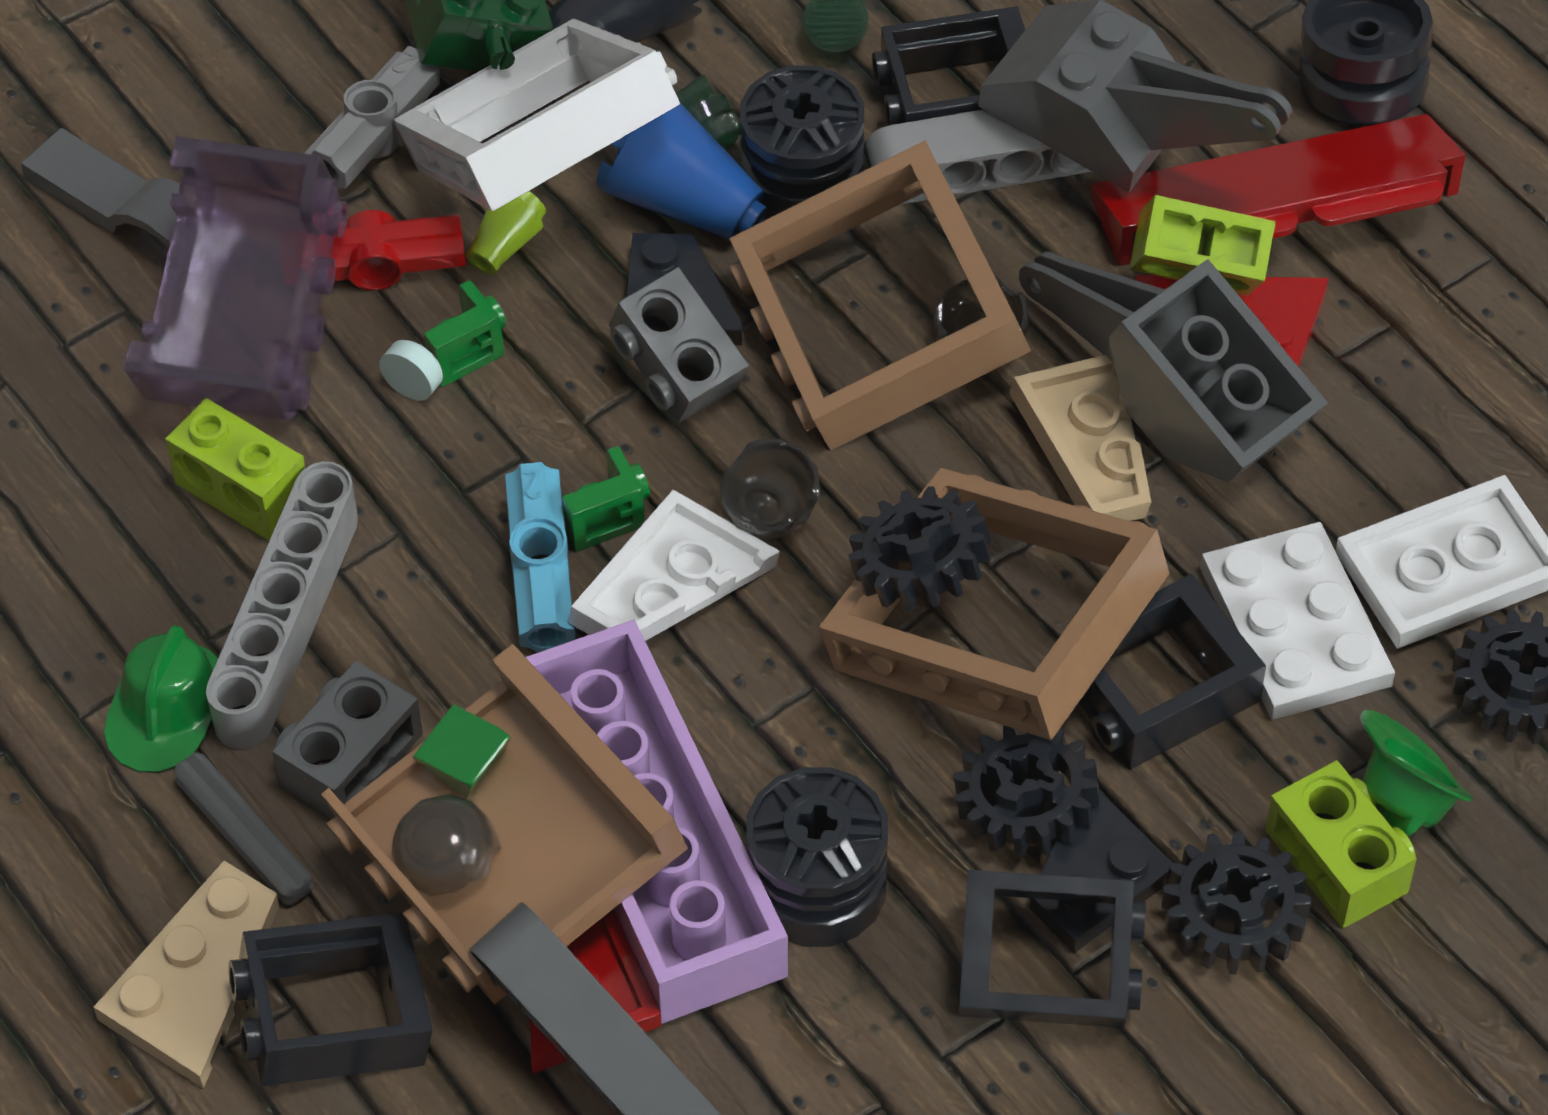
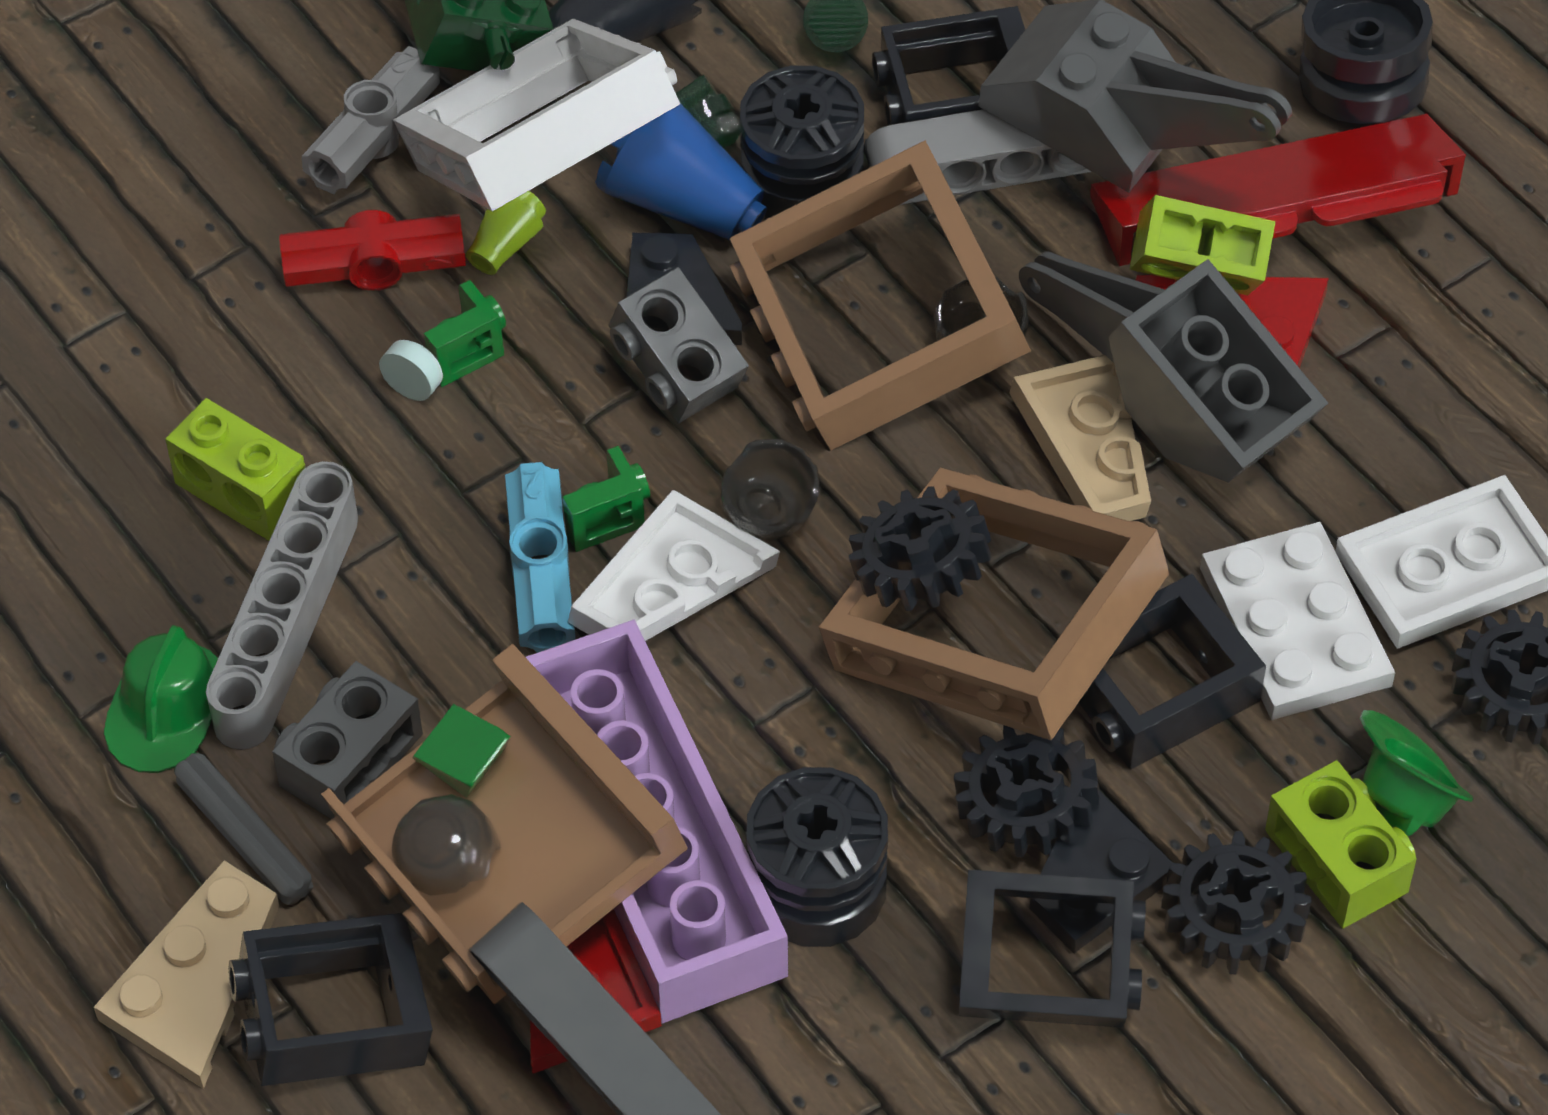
dark grey piece [21,128,262,303] -> none
clear purple windscreen [124,136,348,421] -> none

